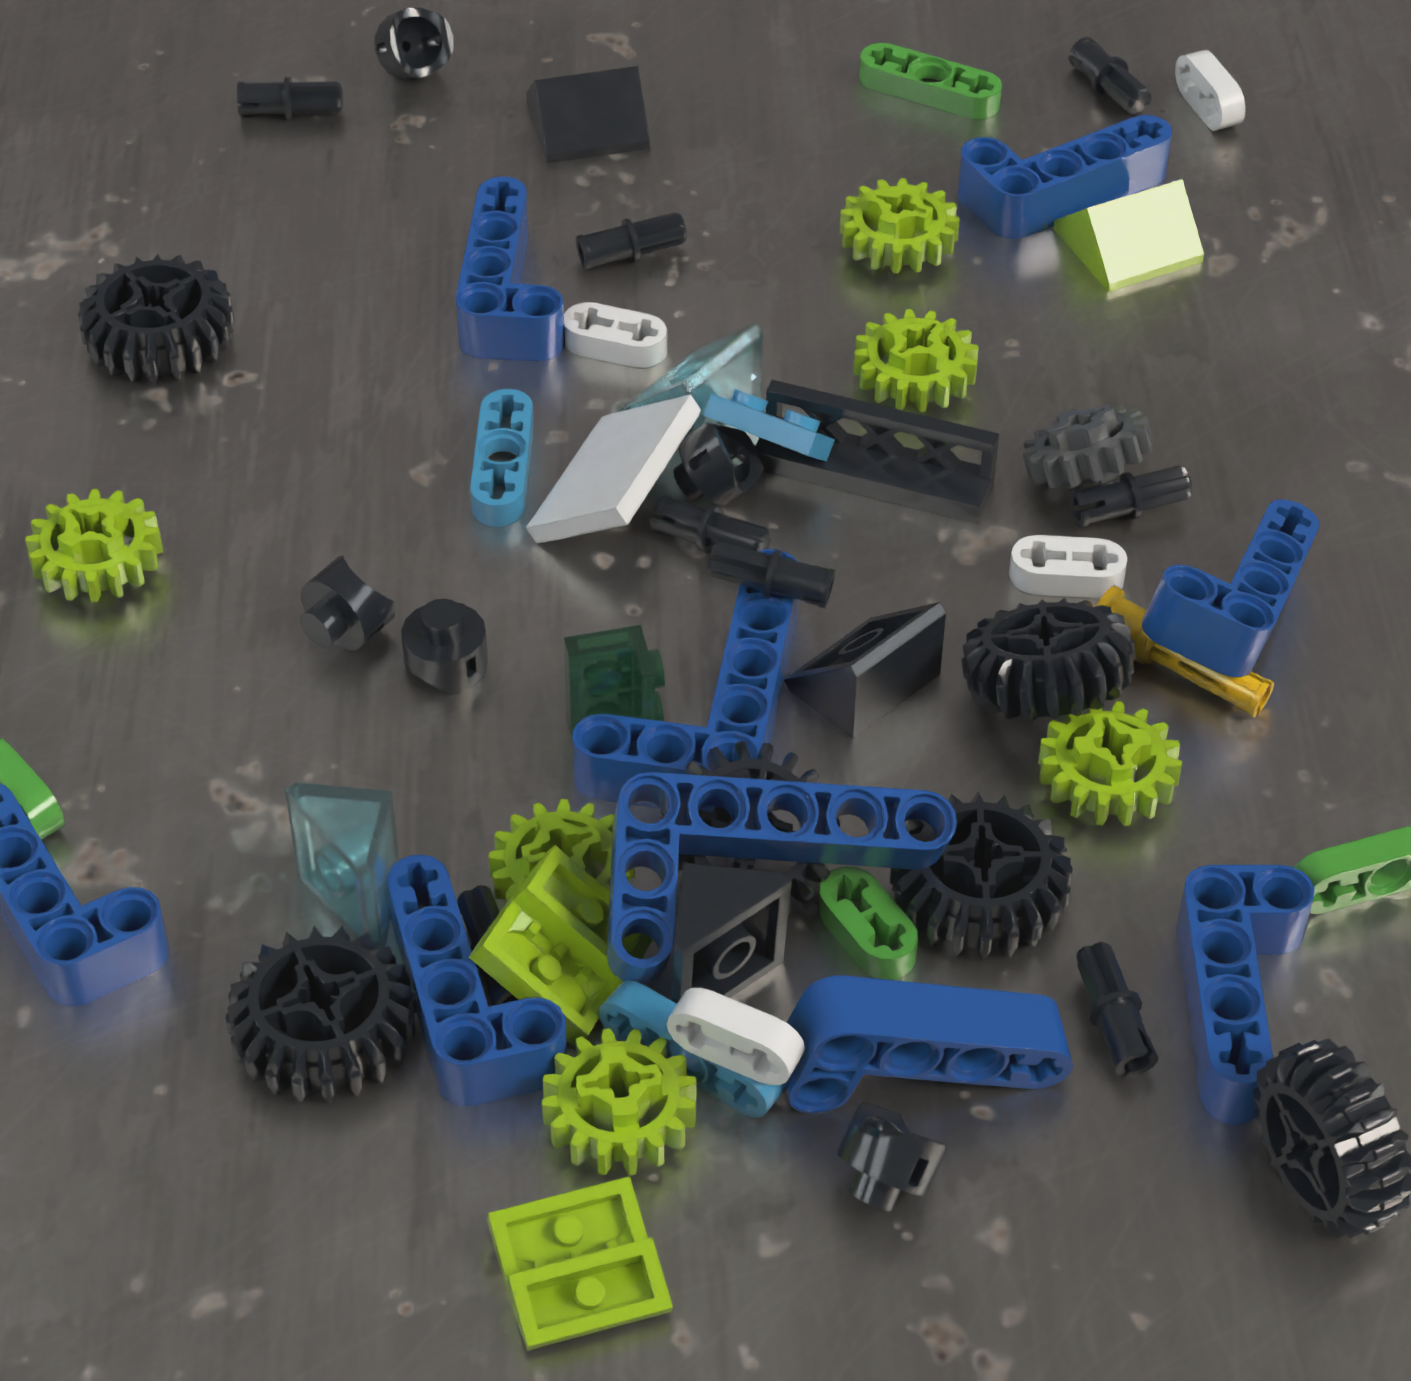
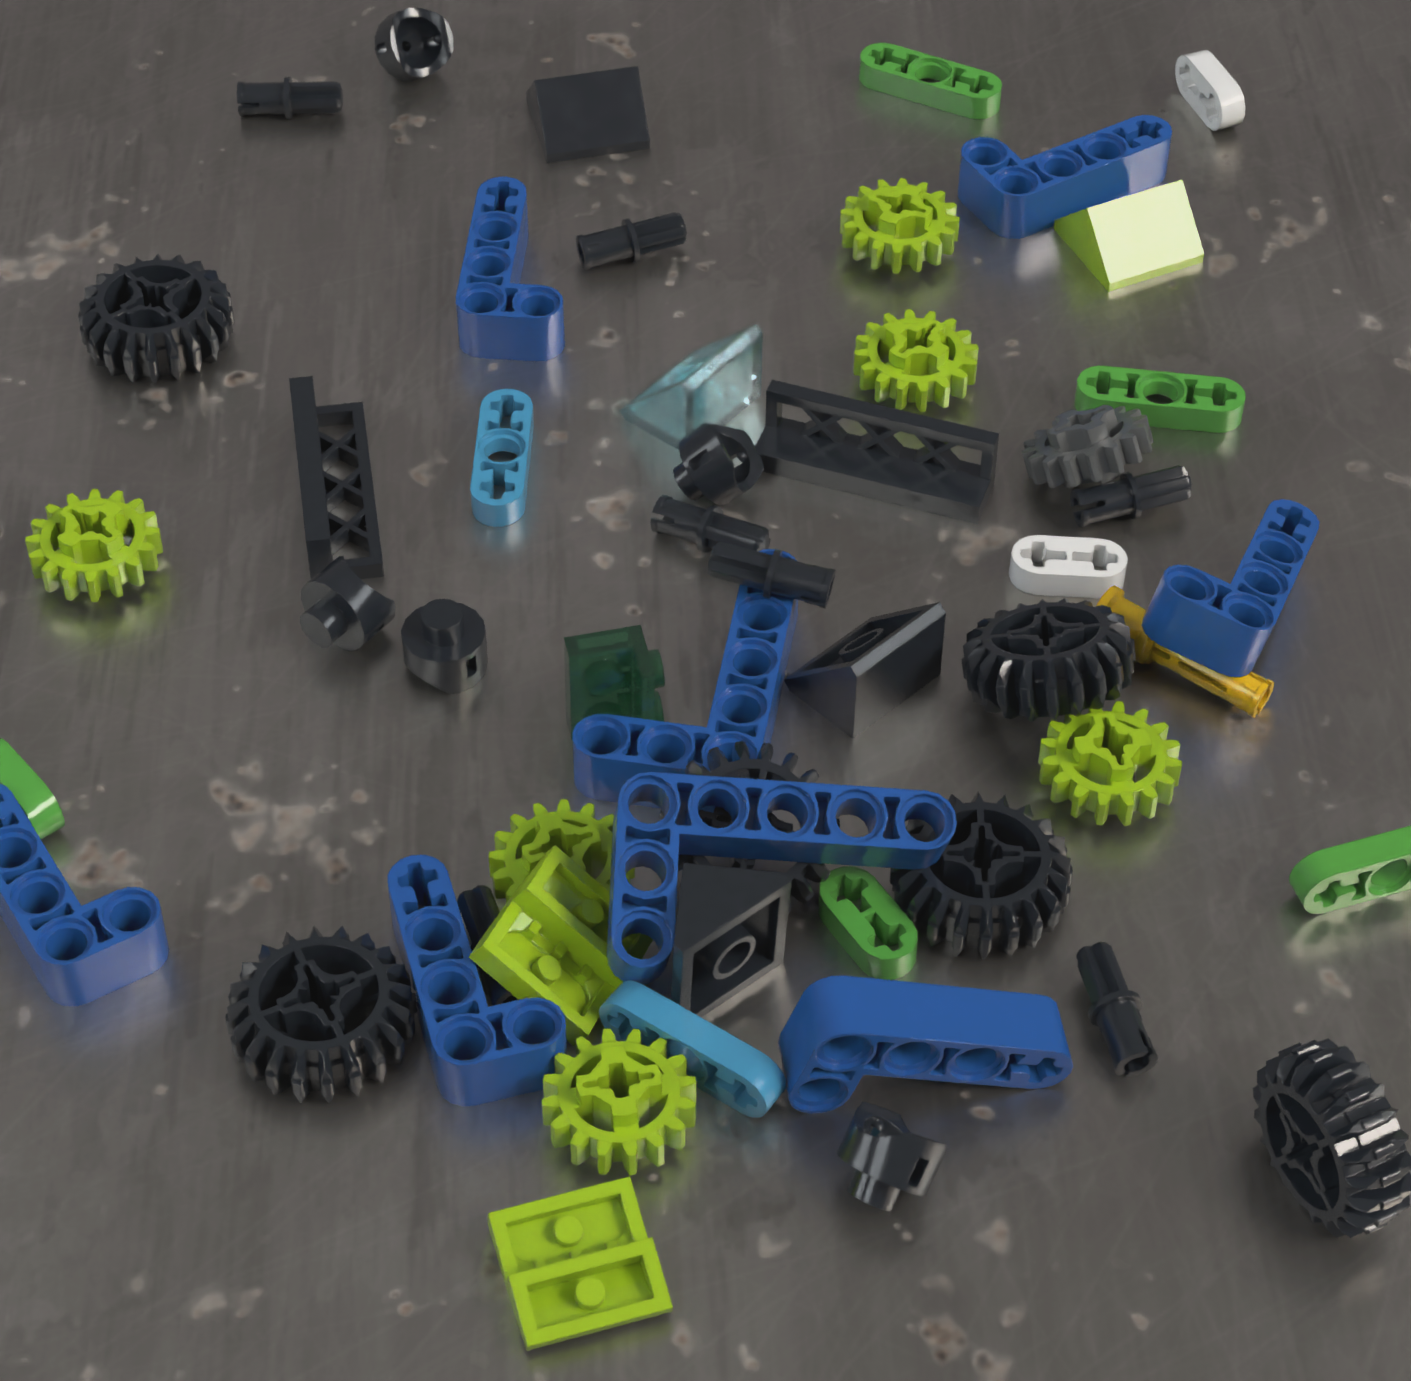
clear light blue slope [285,782,399,949] -> none
white tile [526,394,701,544] -> none
white beam [564,302,667,368] -> none
white beam [666,988,805,1085] -> none
dark azure plate [703,389,835,461] -> none
black axle [1068,37,1152,114] -> none
blue beam [1176,865,1314,1125] -> none
none -> black fence [289,376,384,579]
none -> bright green beam [1075,366,1246,433]

